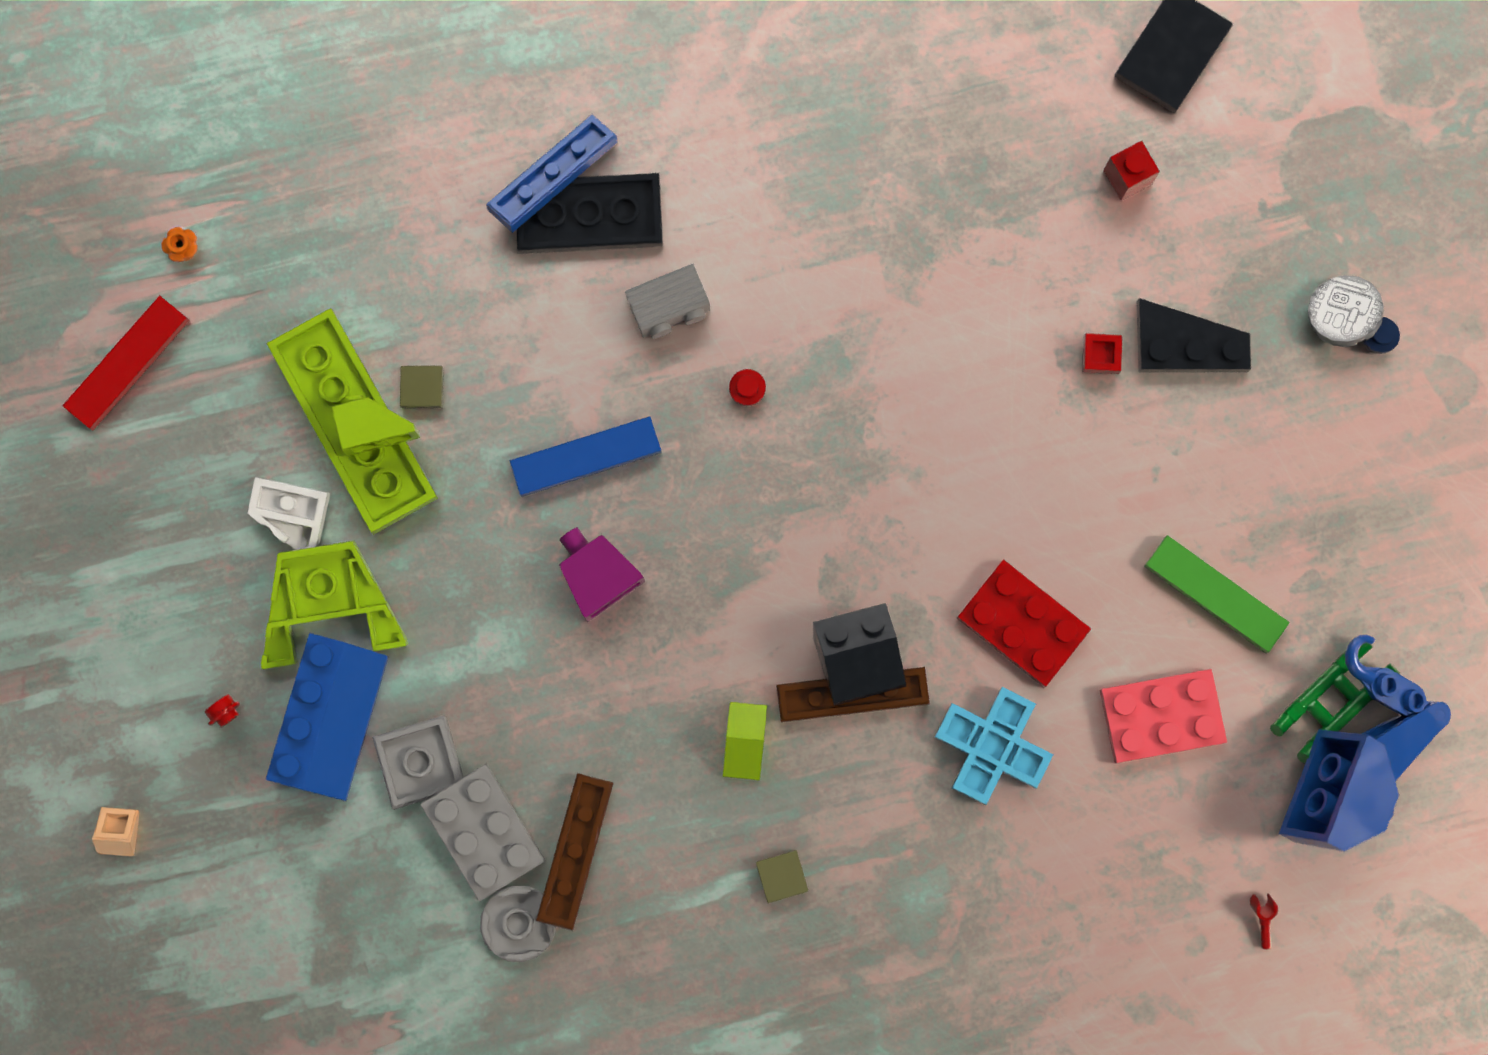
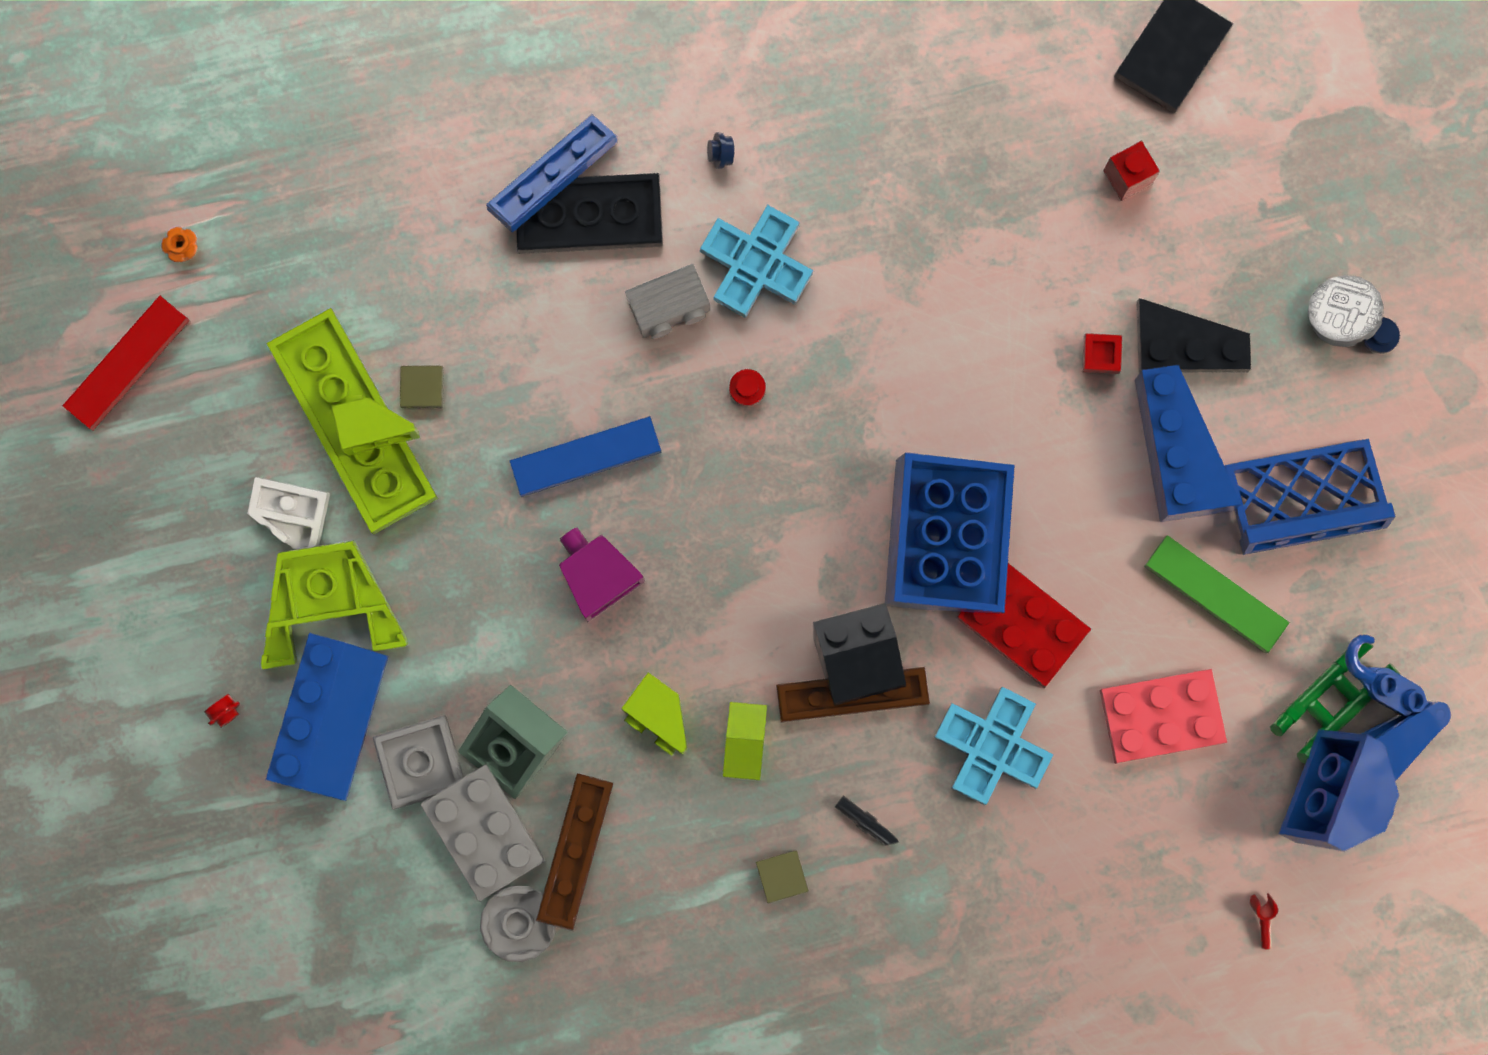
light nougat slope [92,807,139,856] -> none
none -> sand green slope [458,684,568,799]
none -> lime slope [621,672,687,756]
none -> medium azure plate [700,205,813,318]
none -> dark blue plate [707,132,734,169]
none -> black piece [835,795,899,846]
none -> blue slope [885,452,1015,613]
none -> blue wedge [1134,365,1242,522]
none -> blue fence [1225,439,1396,555]

